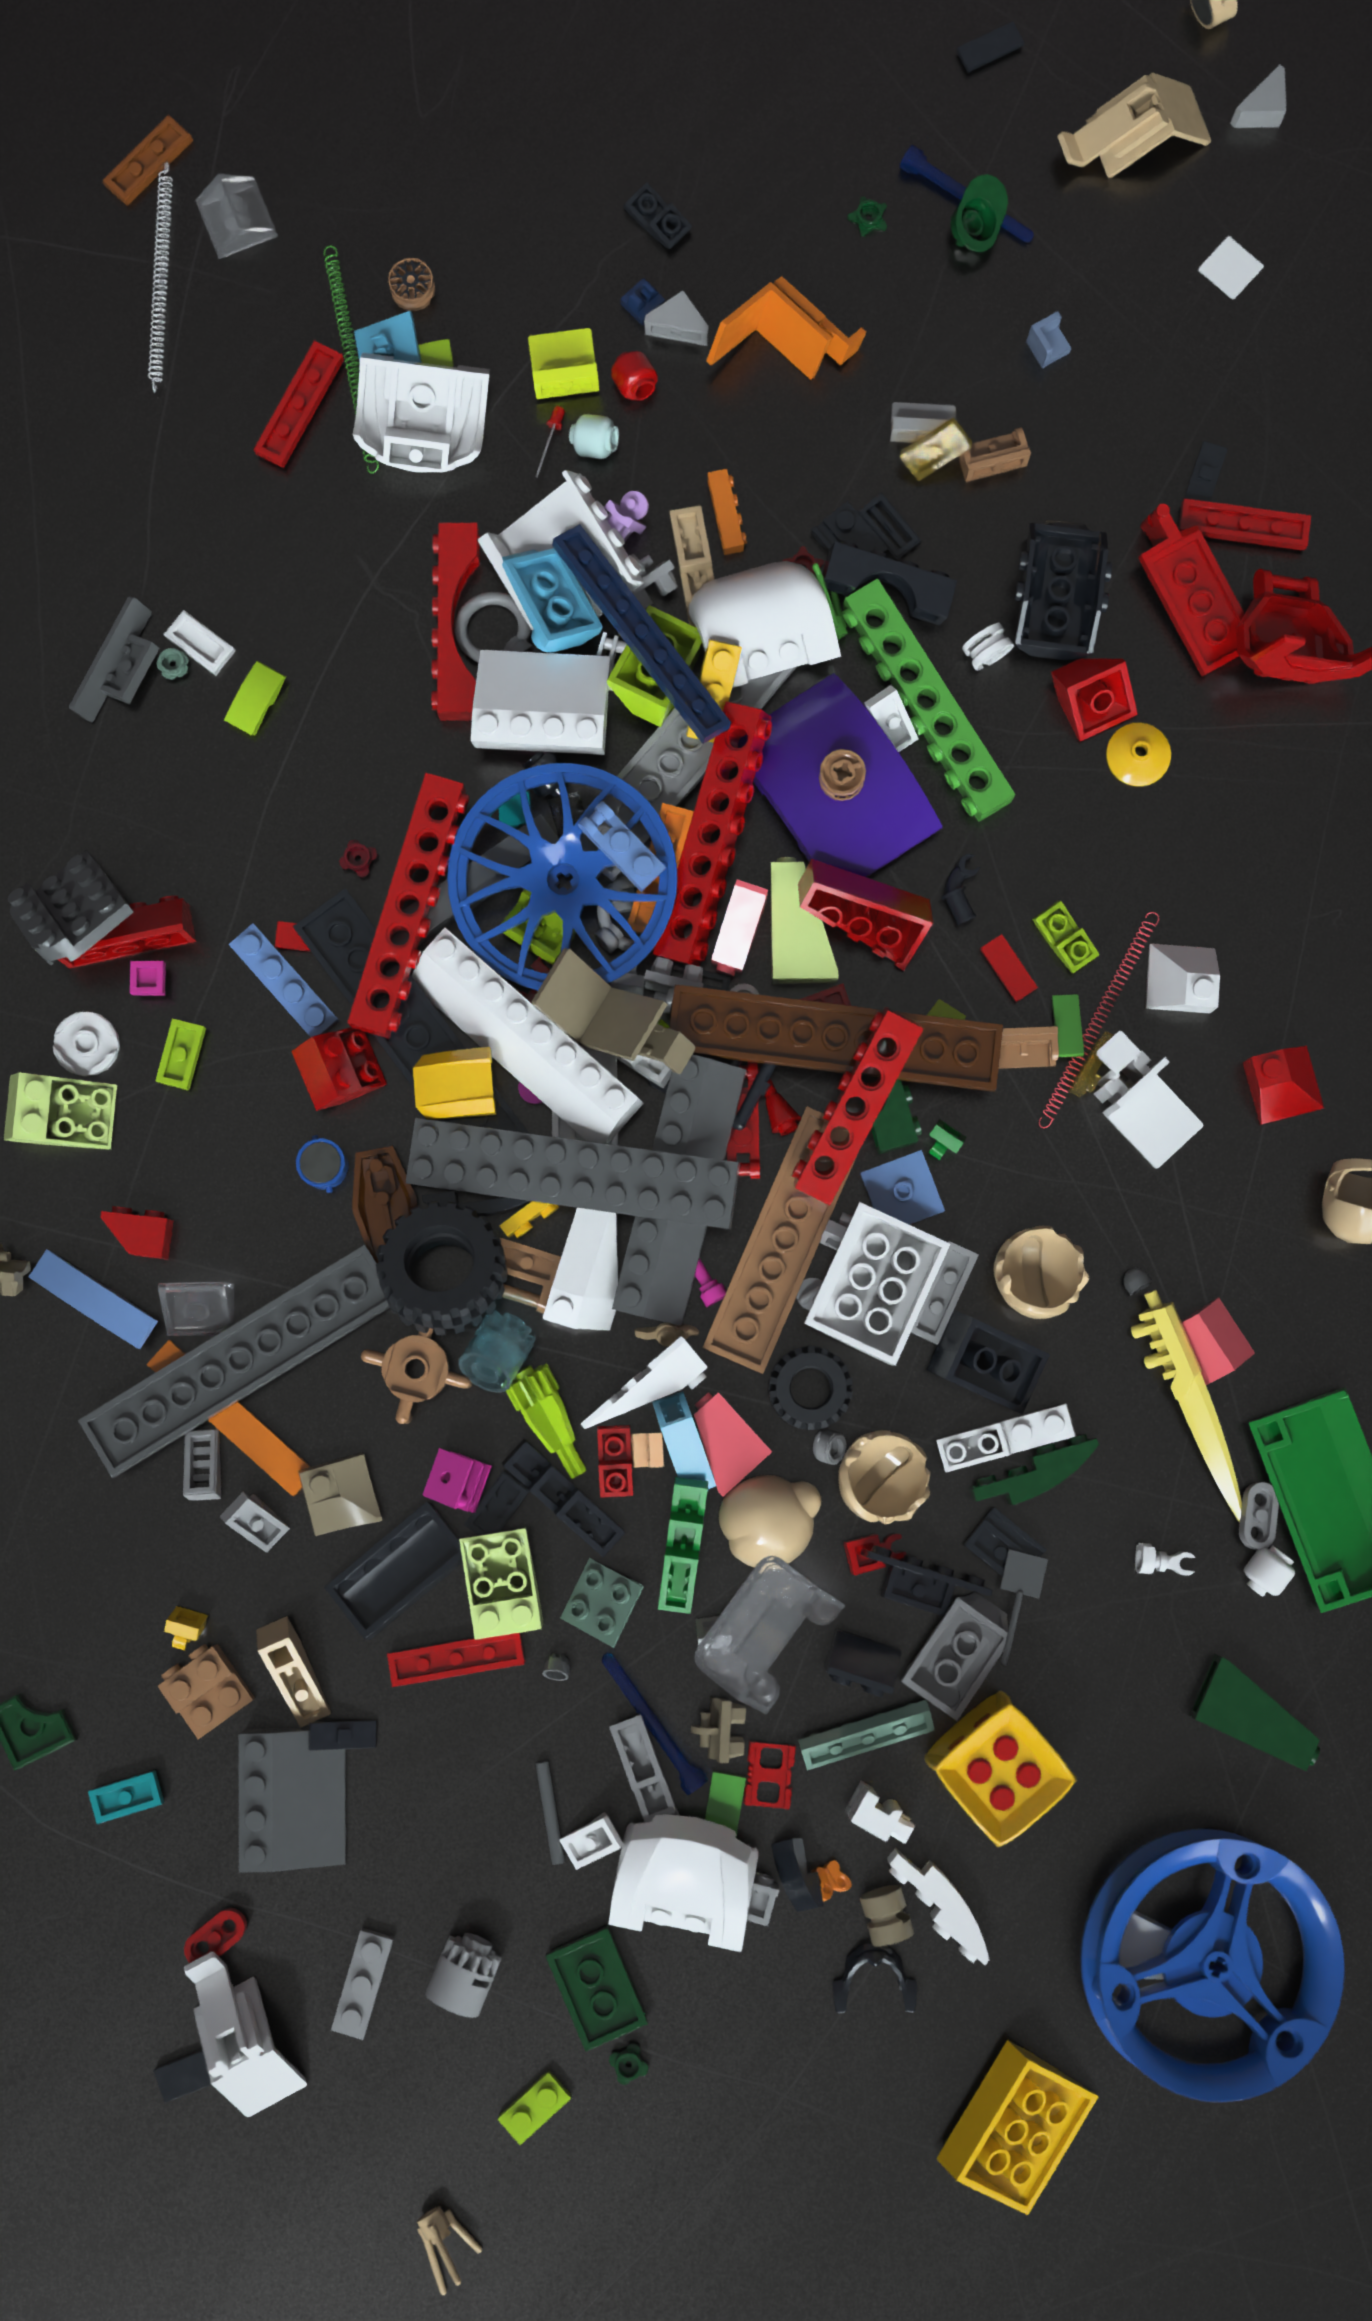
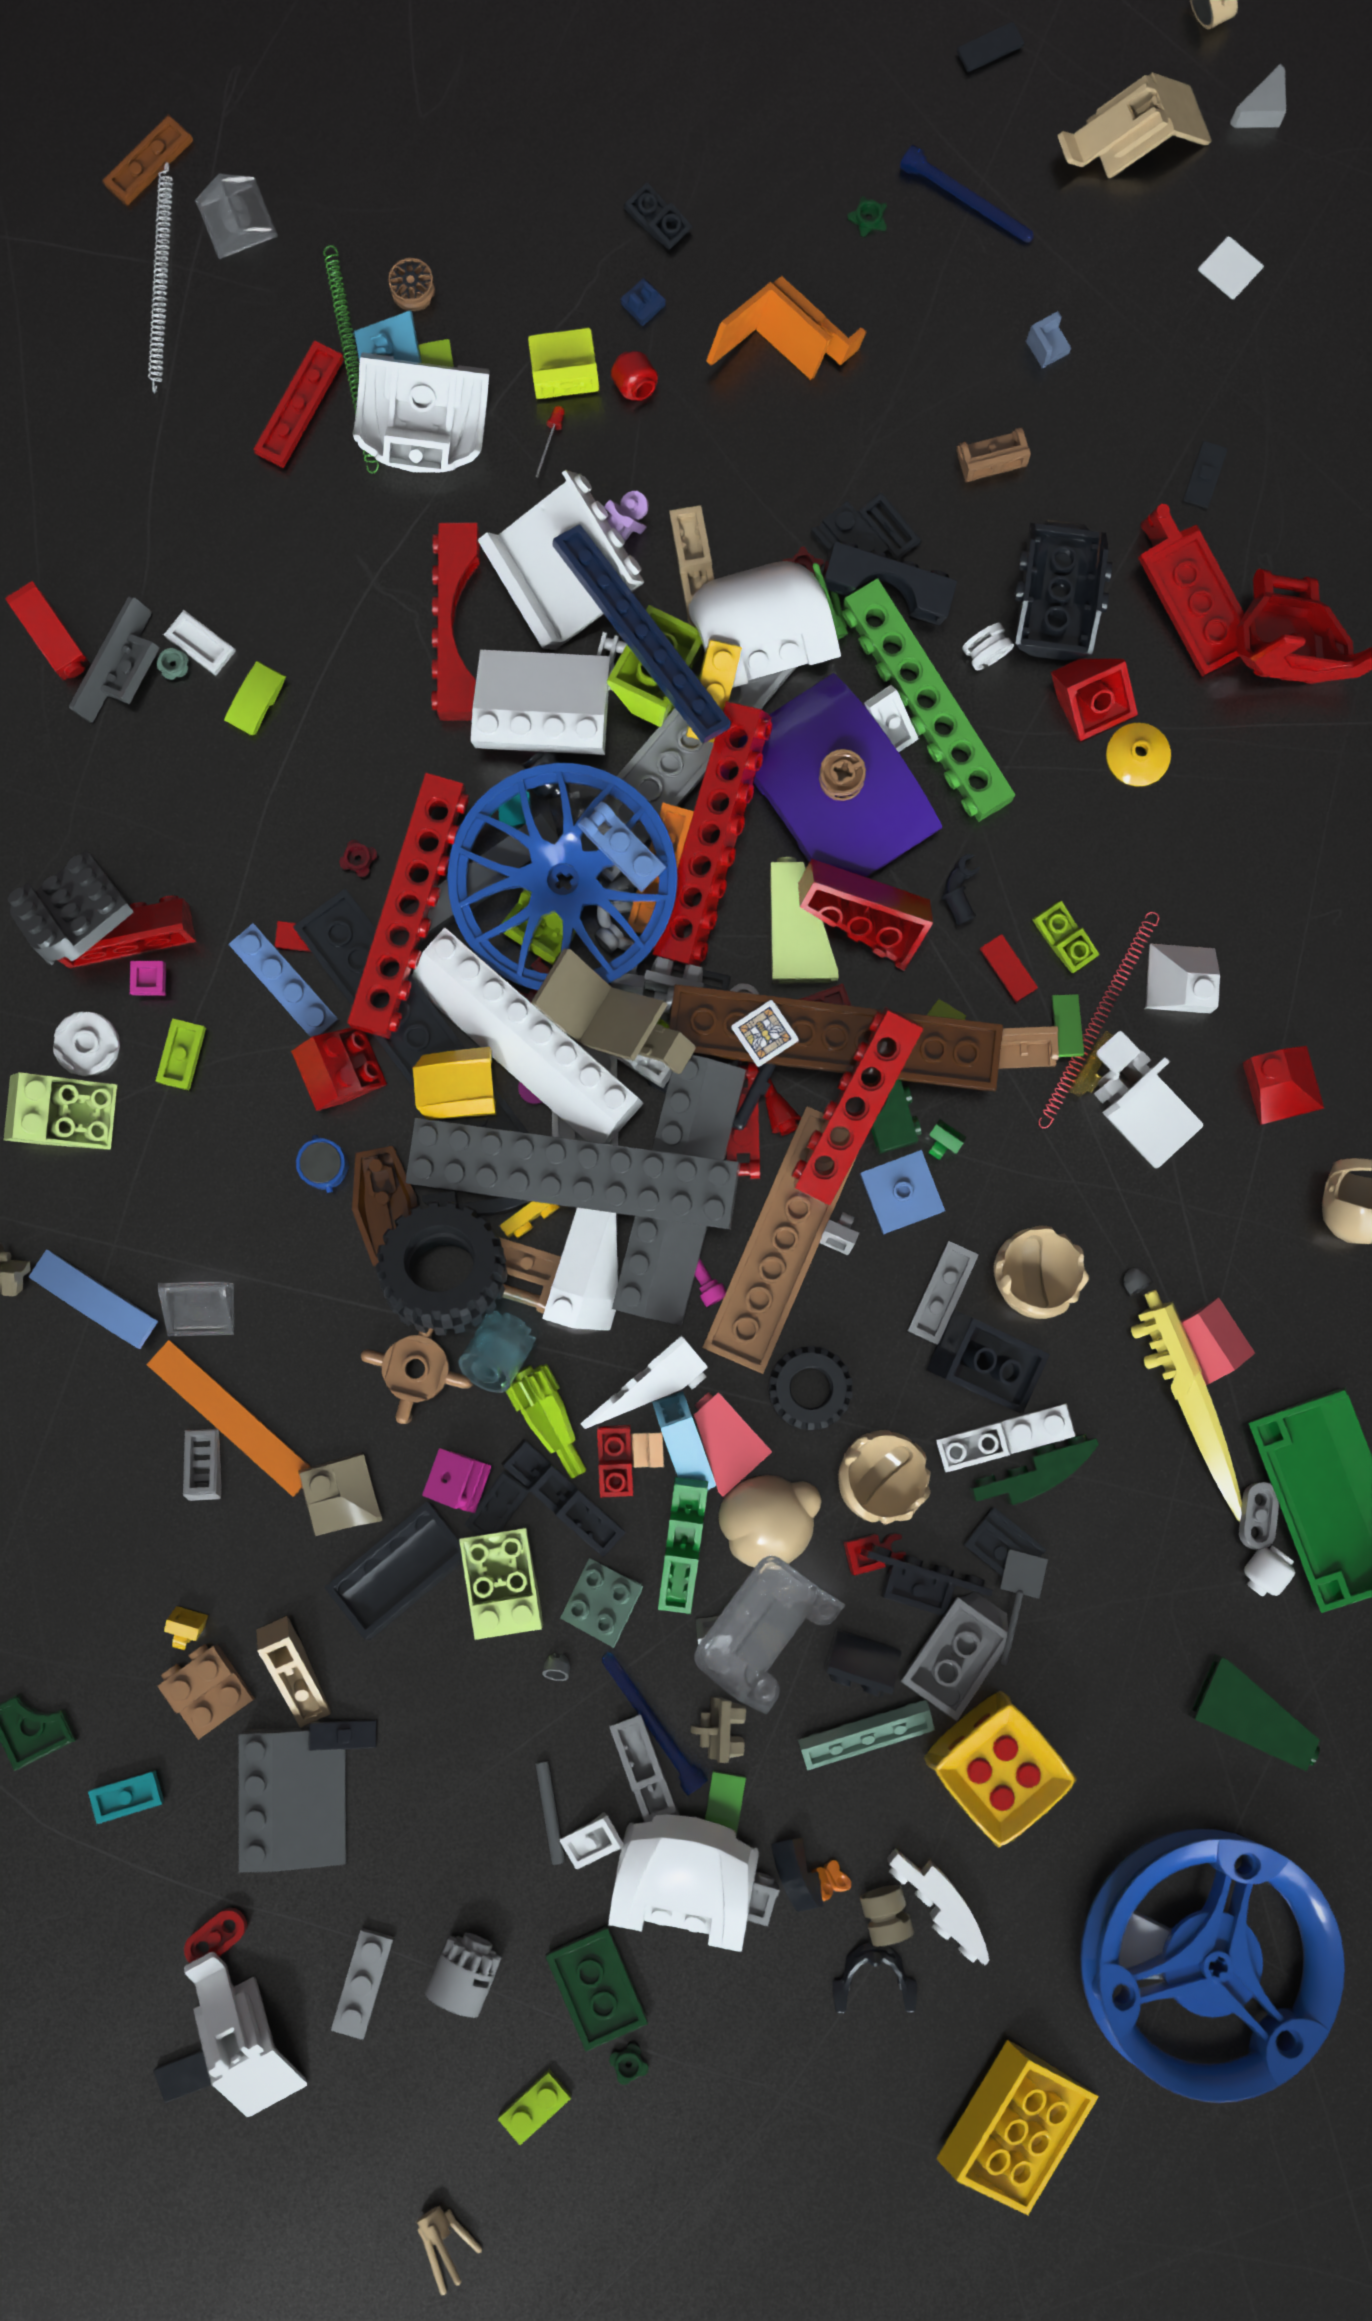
dark grey plate [78,1245,390,1478] -> none
red slope [100,1206,174,1260] -> none
light grey slope [220,1492,290,1553] -> none
red plate [387,1633,525,1687] -> none
light grey piece [454,592,534,663] -> none
medium azure slope [502,548,603,653] -> none
light aqua head [569,414,619,459] -> none
light grey hips [630,554,678,609] -> none
tan piece [634,1323,699,1346] -> none
light grey slope [645,291,709,346] -> none
orange piece [707,469,747,555] -> none
slope [711,879,768,977] -> none
red piece [743,1740,796,1810] -> none
light grey tile [796,1278,823,1311] -> none
white slope [804,1202,950,1365] -> none
light grey tile [813,1429,846,1465] -> none
white hips [845,1781,915,1843] -> none
light grey panel [890,402,957,445] -> none
clear yellow plate [900,417,972,481] -> none
dark green piece [950,174,1008,252] -> none
white piece [1135,1543,1195,1576] -> none
red plate [1178,498,1311,551] -> none
none -> red slope [5,581,90,681]
none -> sticker [731,1000,799,1066]

